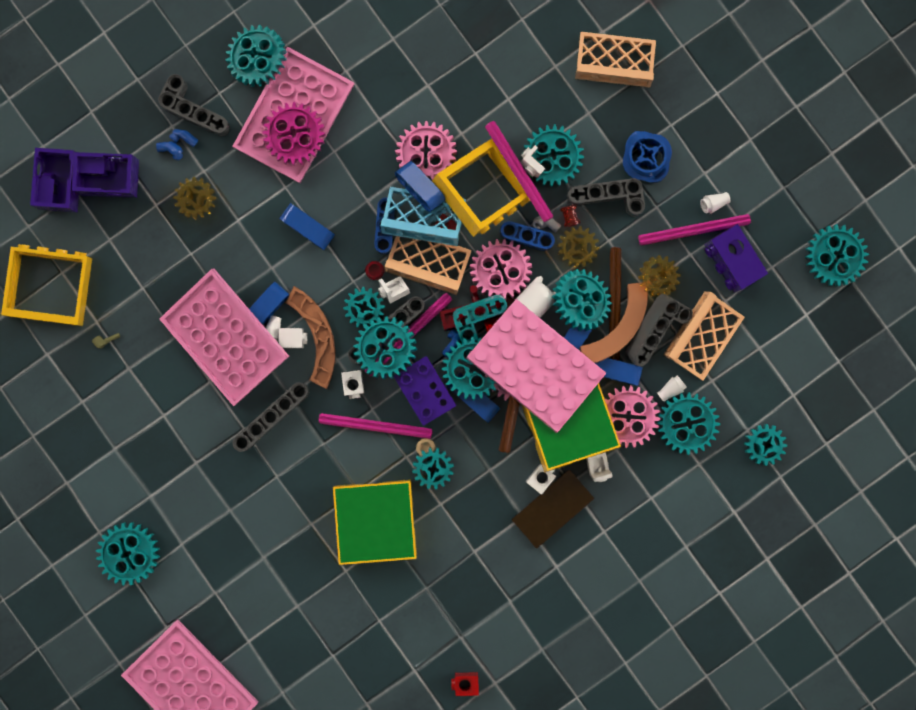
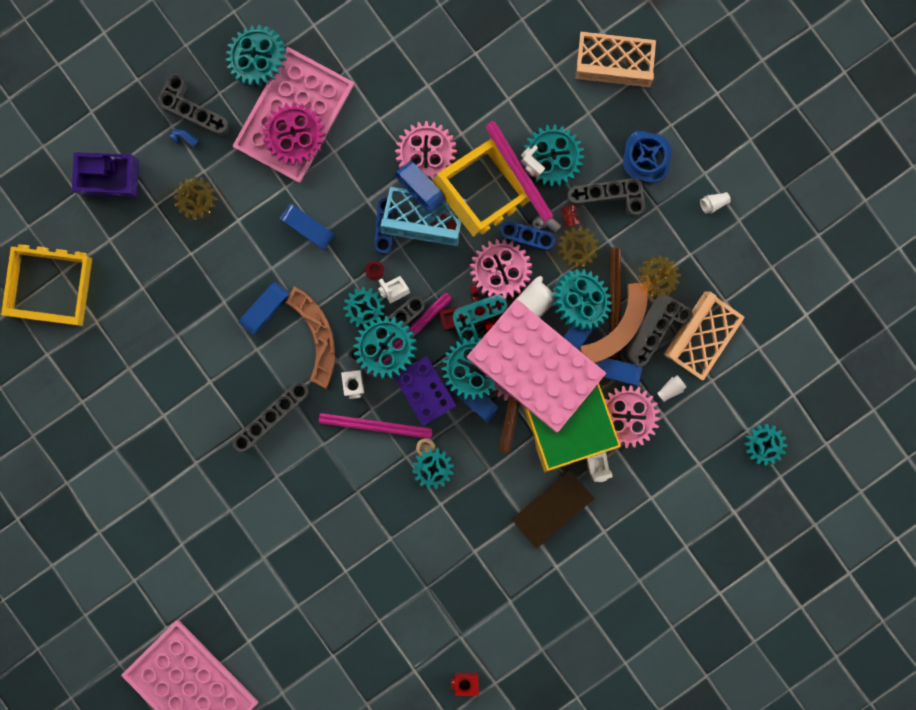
dark purple piece [30,148,79,213] -> none
olive hand [92,333,120,349] -> none
teal gear [96,522,160,586] -> none
blue arm [156,141,183,160] -> none
bright pink plate [159,269,289,406] -> none
white cone [265,316,282,342] -> none
white brick [279,328,307,348] -> none
green tile [333,480,417,565] -> none
light nougat fence [385,236,472,295] -> none
blue arm [442,329,460,358] -> none
white brick [526,464,556,495] -> none
dark pink axle [638,214,751,246] -> none
teal gear [657,392,720,455] -> none
dark purple piece [704,224,768,293] -> none
teal gear [805,224,869,287] -> none

